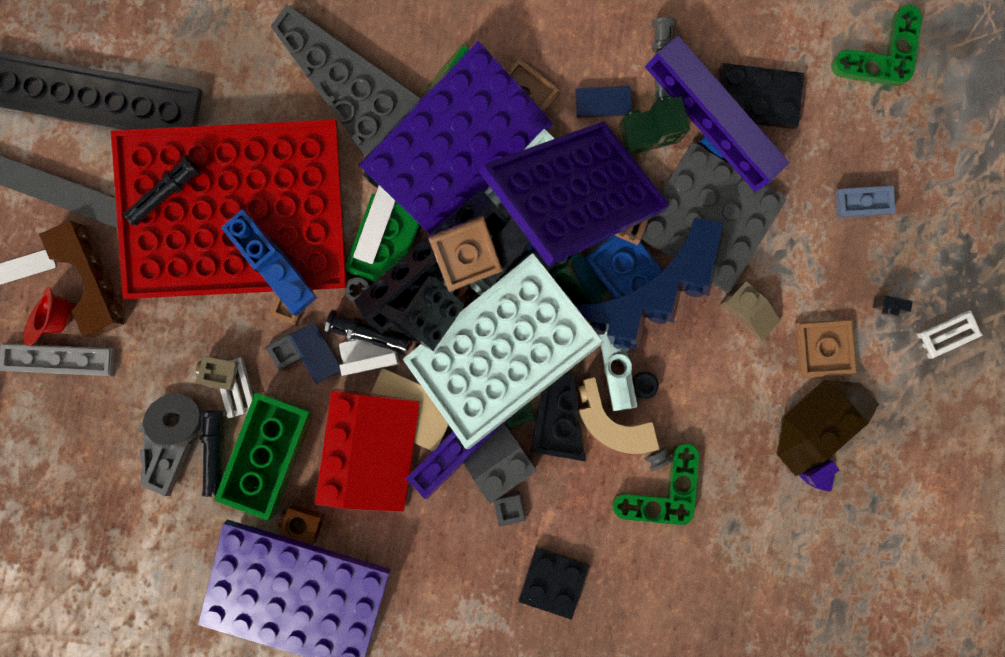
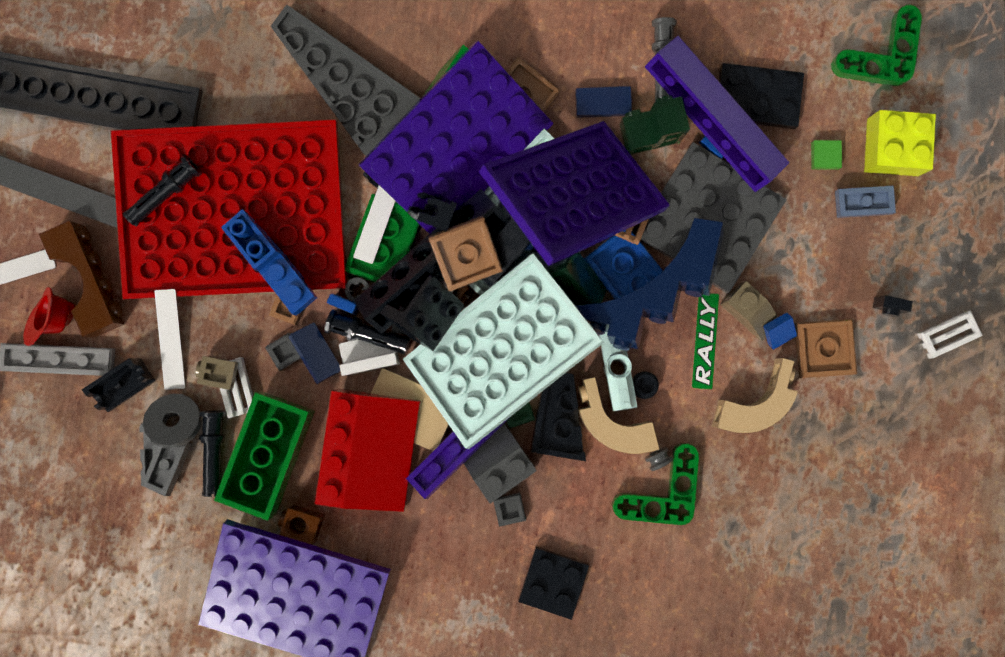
dark brown wedge [776,380,879,476] -> none
dark purple tile [799,459,840,492] -> none
none -> black hinge [82,358,156,412]
none -> white sticker [154,289,185,390]
none -> blue tile [326,293,359,315]
none -> black hinge [407,192,457,231]
none -> sticker [692,293,719,390]
none -> tan arch [712,358,798,433]
none -> blue tile [763,313,797,350]
none -> bright green tile [811,140,842,170]
none -> neon yellow brick [864,110,936,176]

